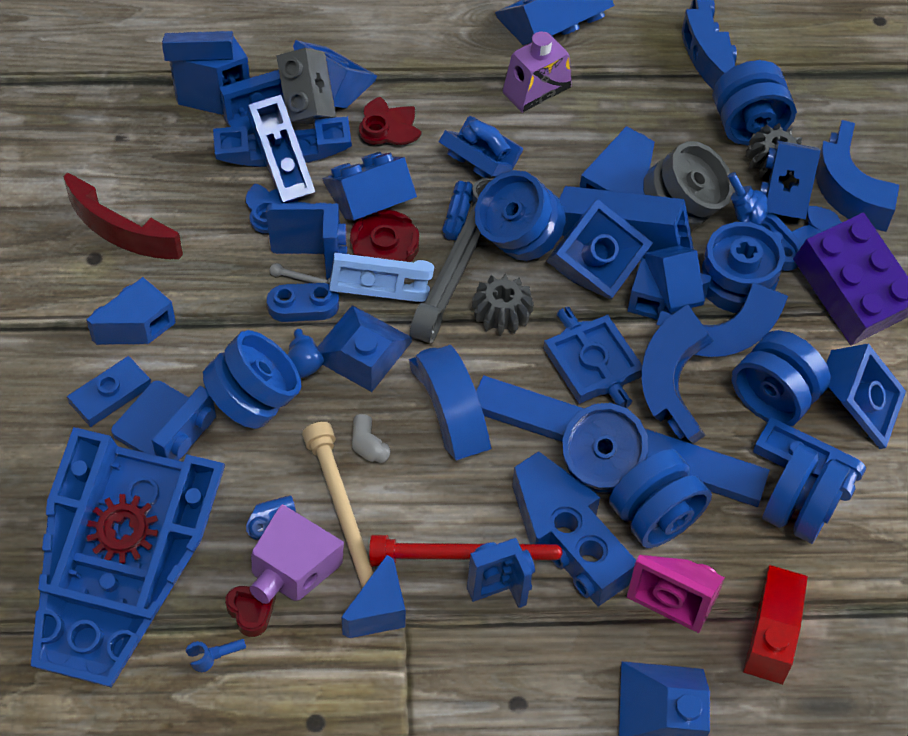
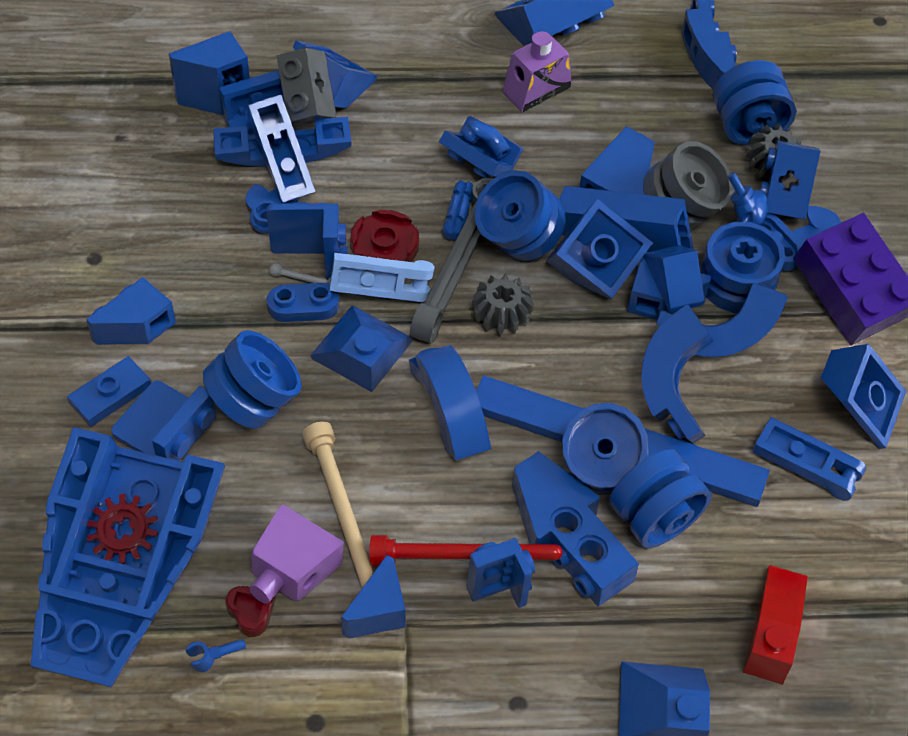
dark red slope [63,173,183,259] -> none
blue slope [162,31,233,61] -> none
blue arm [246,495,296,540] -> none
blue piece [287,329,324,378] -> none
blue slope [322,152,417,220] -> none
light grey arm [352,414,391,464] -> none
dark red plate [359,97,421,145] -> none
blue plate [543,307,642,408] -> none
dark pink slope [626,555,725,633] -> none
blue wheel [731,330,831,426] -> none
blue wheel [762,443,851,544] -> none
blue arch [816,120,899,232] -> none

